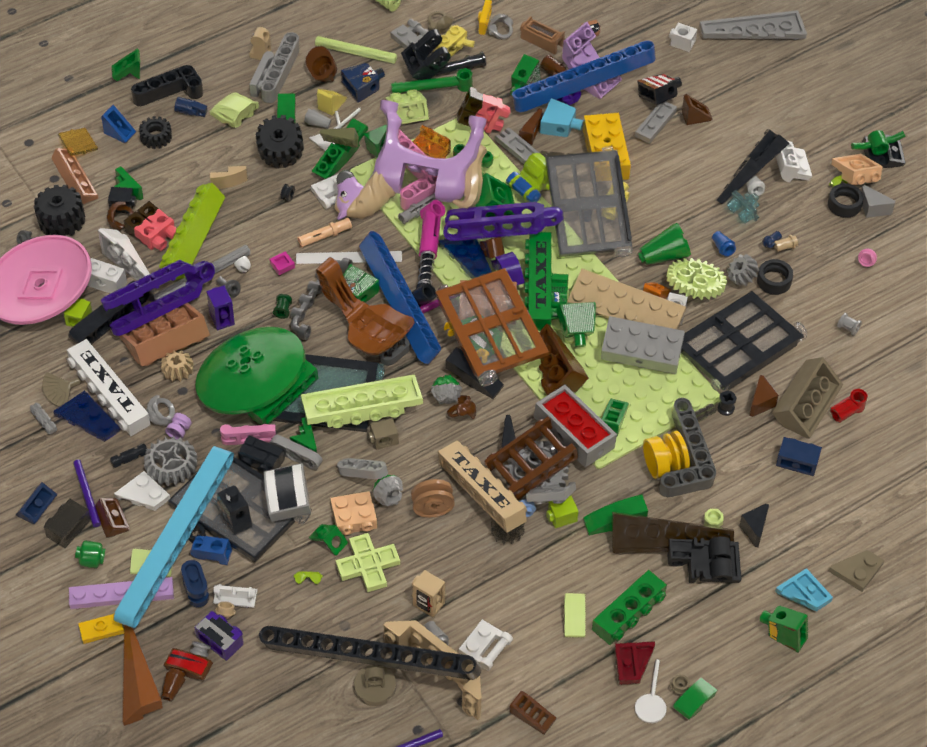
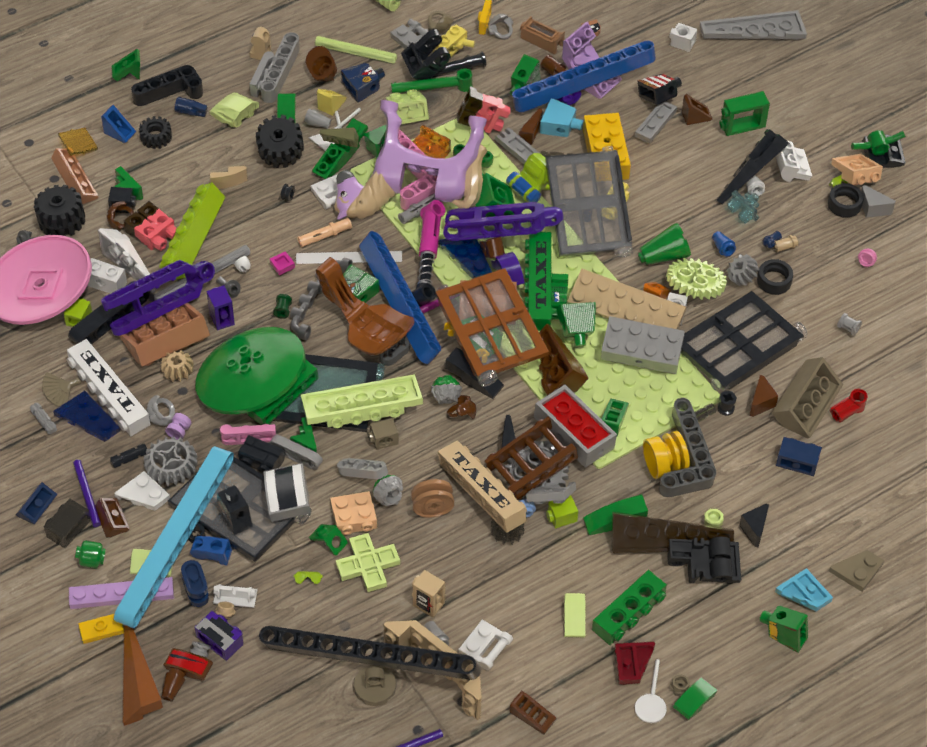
none -> green window [719,91,770,136]

